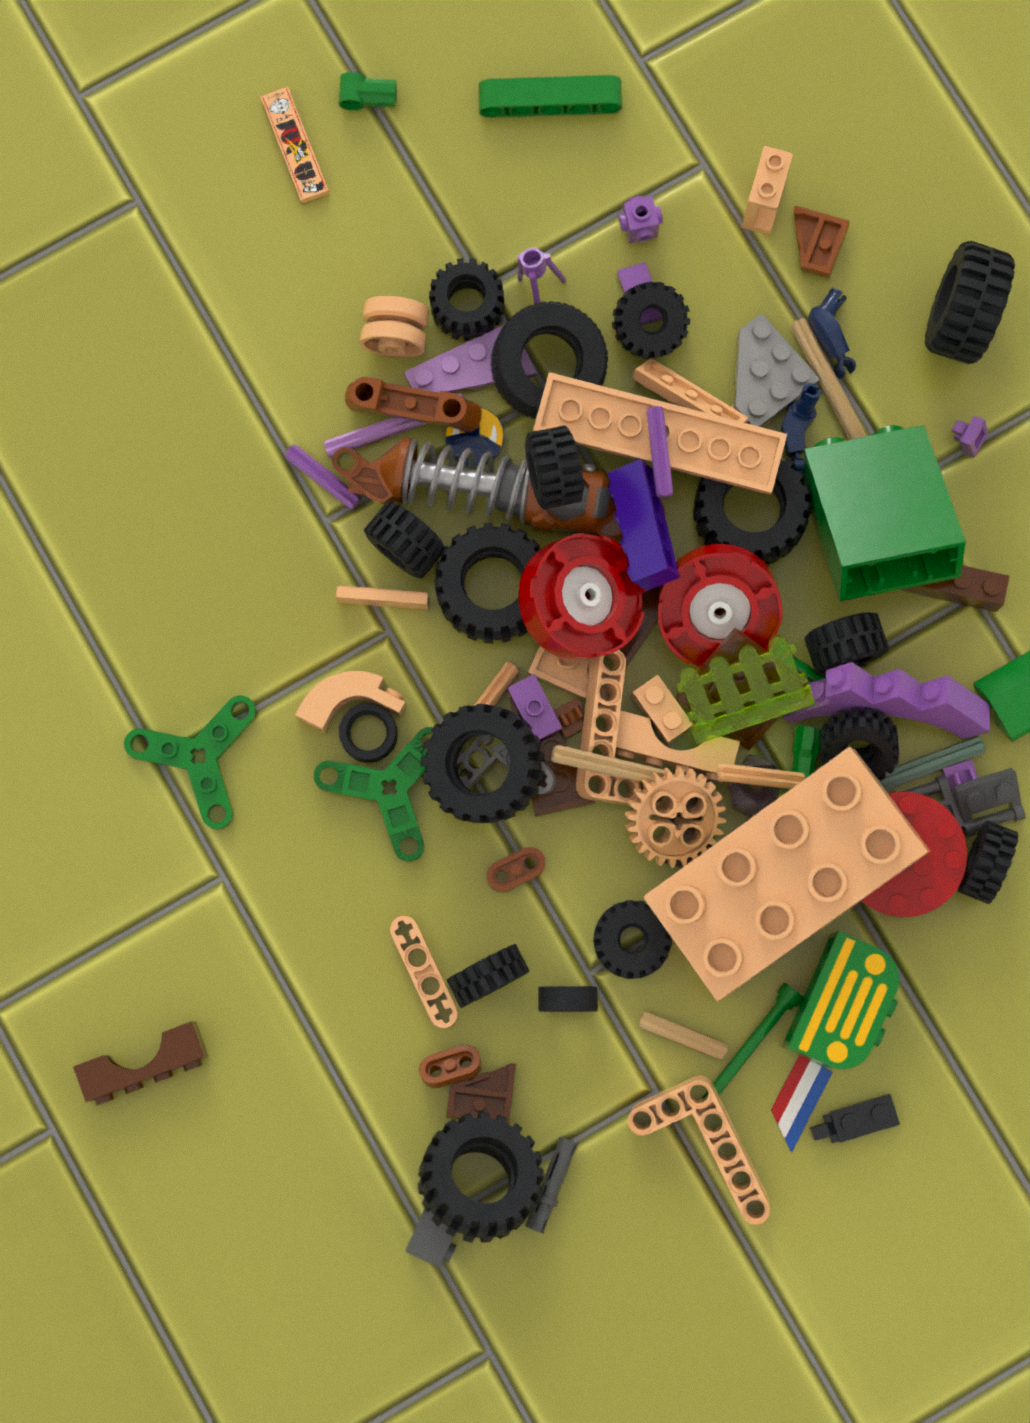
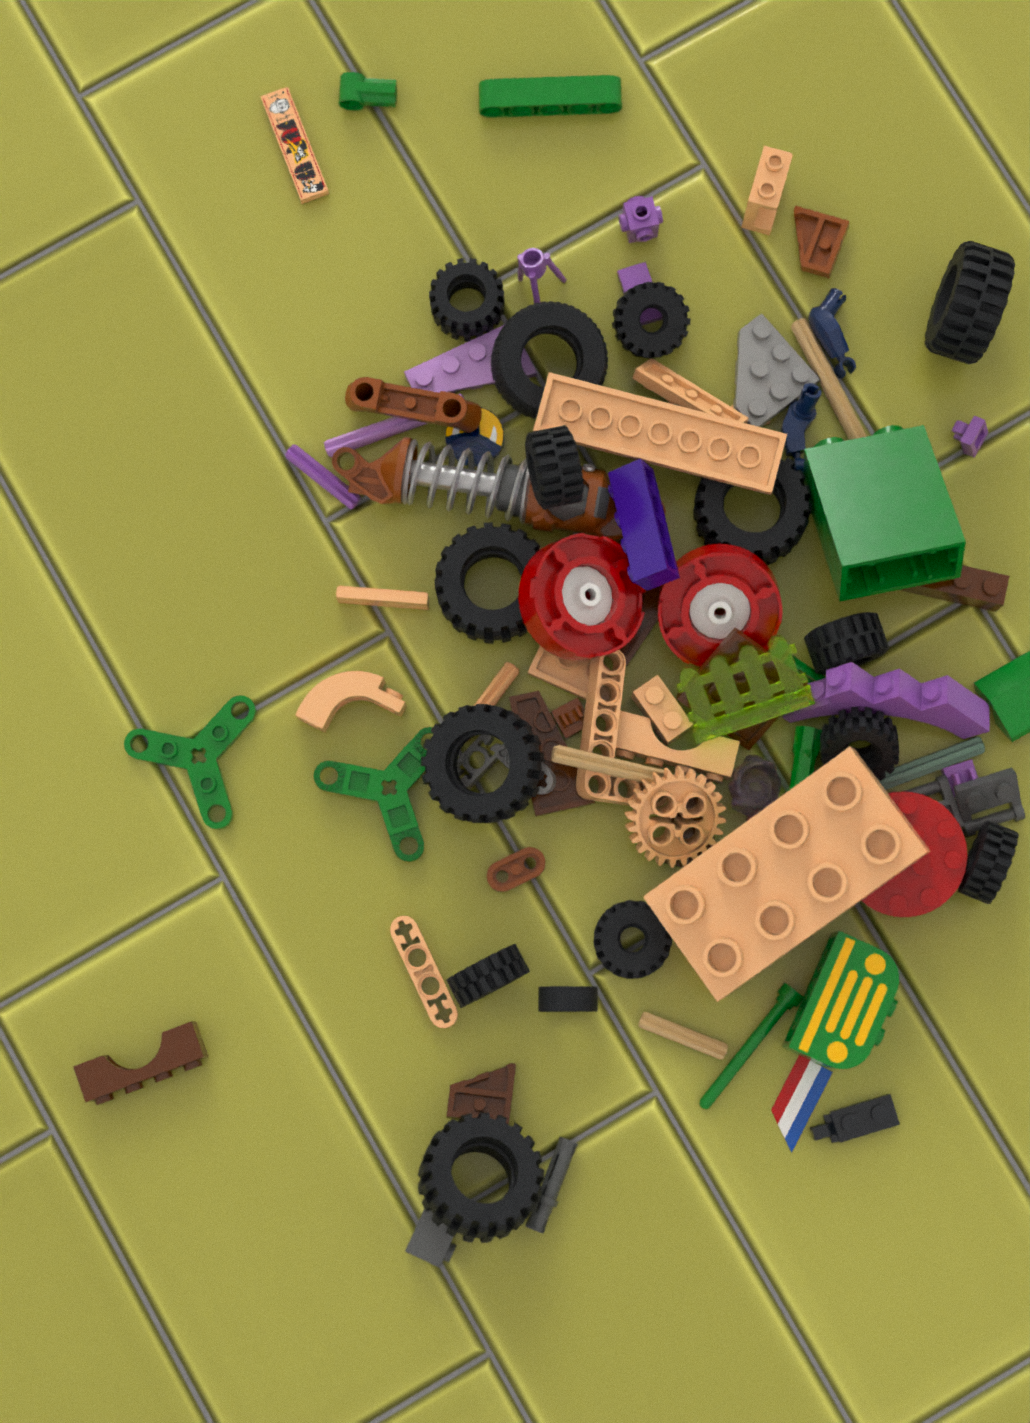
black tyre [339,703,398,763] -> none
light nougat wheel [359,296,429,358] -> none
black tyre [364,501,445,579] -> none
dark orange plate [419,1045,482,1088] -> none
medium lavender plate [507,674,562,740] -> none
light nougat beam [628,1075,770,1225] -> none
medium lavender axle [647,406,673,498] -> none
light nougat axle [717,764,805,789] -> none

